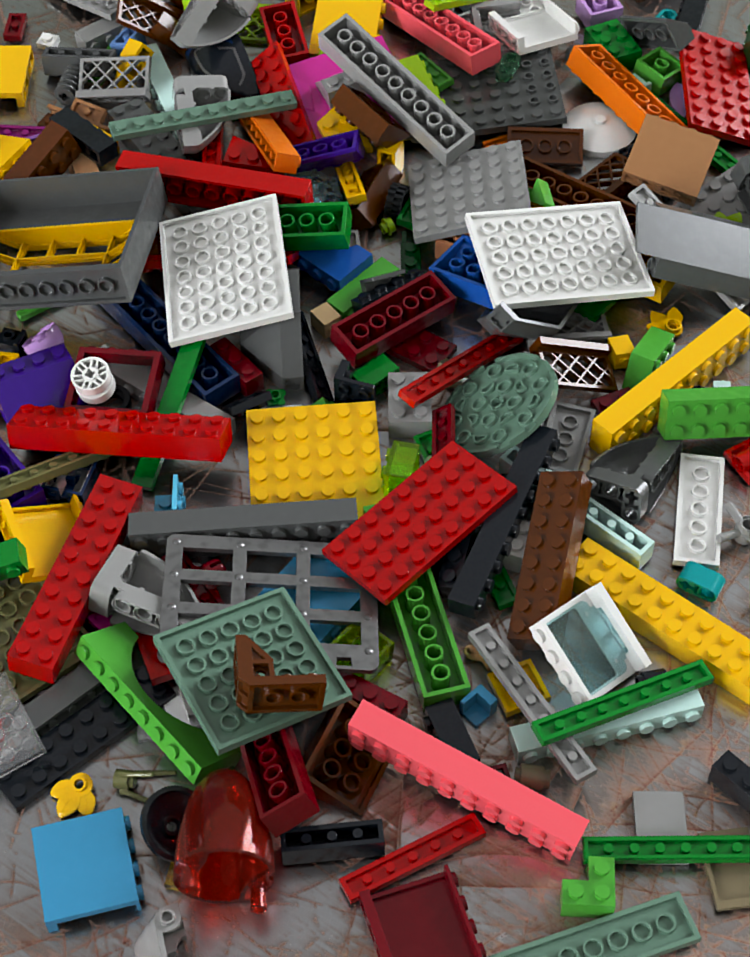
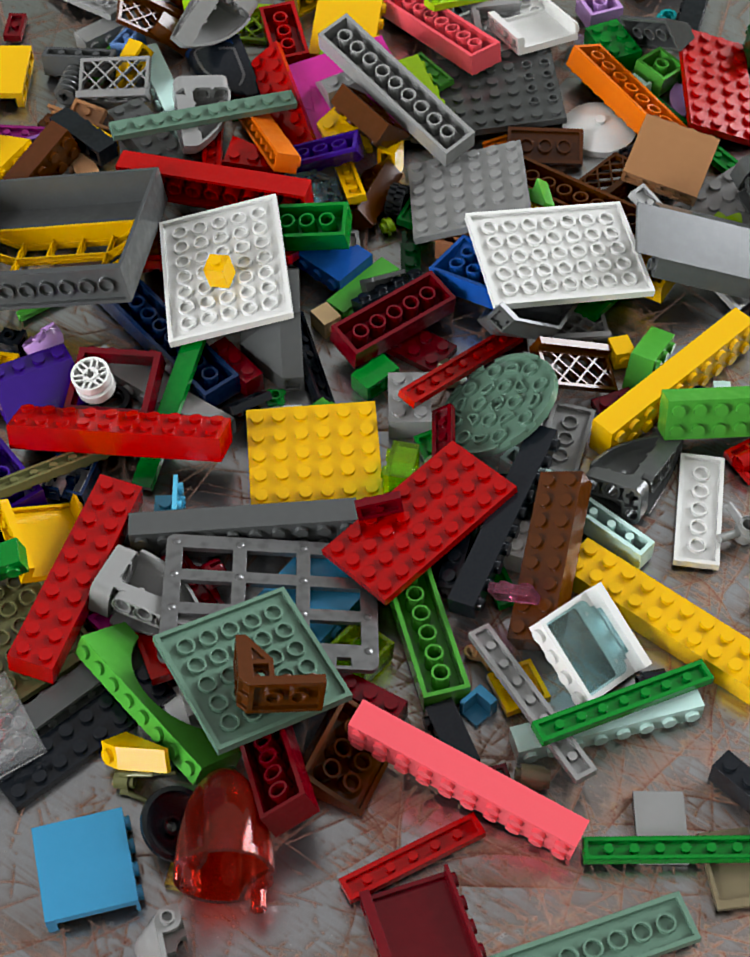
white plate [36,32,60,50] -> none
yellow plate [50,773,96,819] -> none
black brick [280,819,385,866] -> none
black bracket [334,359,376,404] -> none
clear green plate [495,52,521,82] -> none
bright green brick [560,856,616,918] -> none
yellow plate [646,307,683,337] -> none
teal beam [676,561,726,602] -> none
none -> yellow slope [101,732,171,773]
none -> yellow brick [203,254,236,288]
none -> dark red plate [354,491,404,521]
none -> clear pink plate [487,581,541,605]

